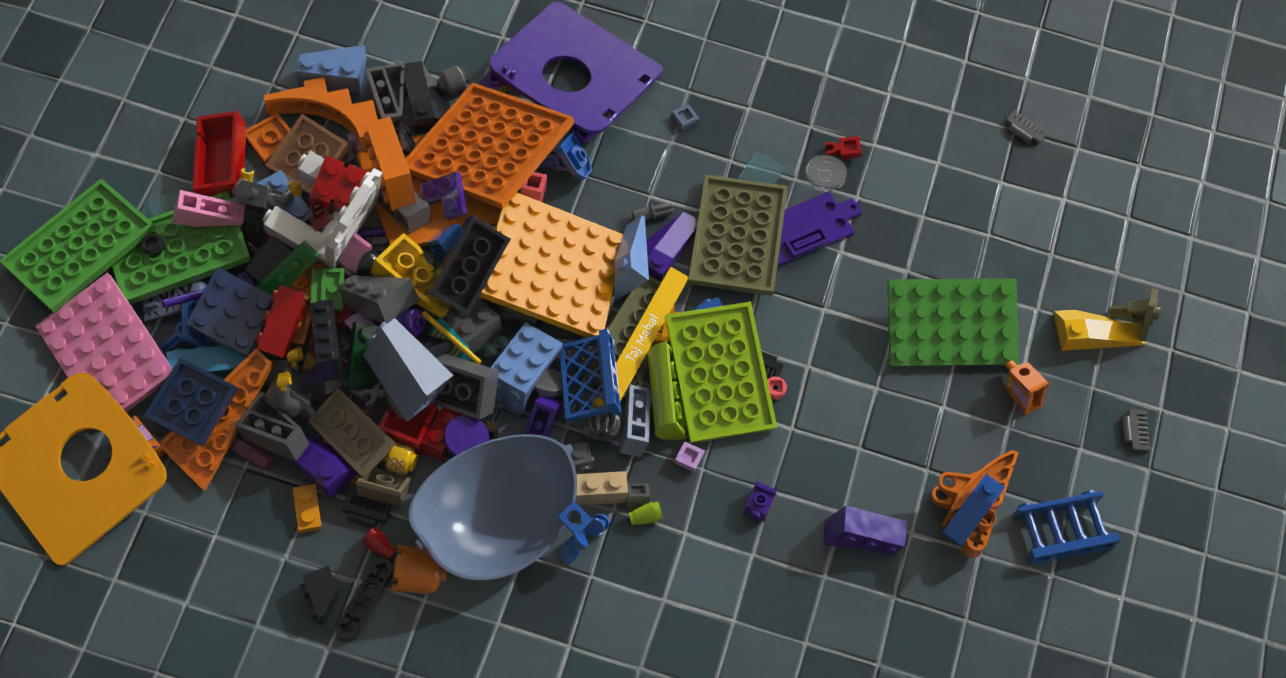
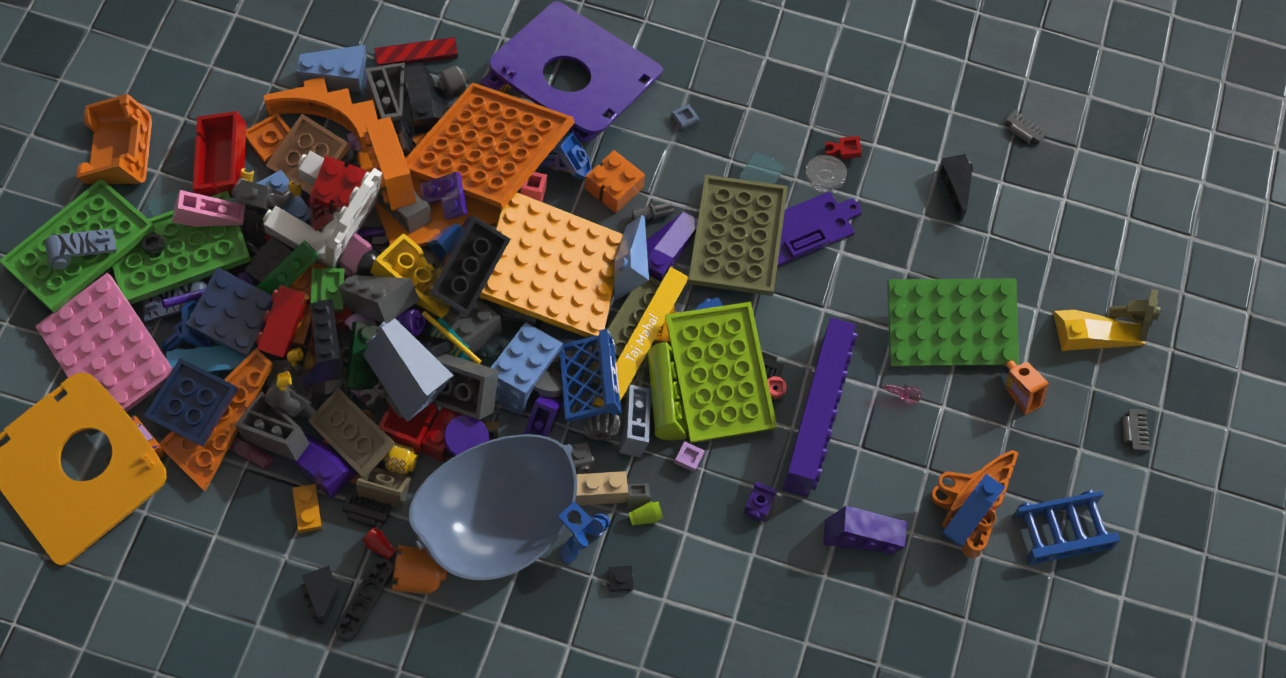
none -> sand blue door [45,229,116,270]
none -> orange windscreen [76,94,152,184]
none -> dark red tile [374,37,458,67]
none -> orange piece [585,150,645,213]
none -> black plate [609,566,634,592]
none -> dark purple brick [782,317,858,497]
none -> clear pink bar [884,384,922,404]
none -> black slope [938,154,973,221]

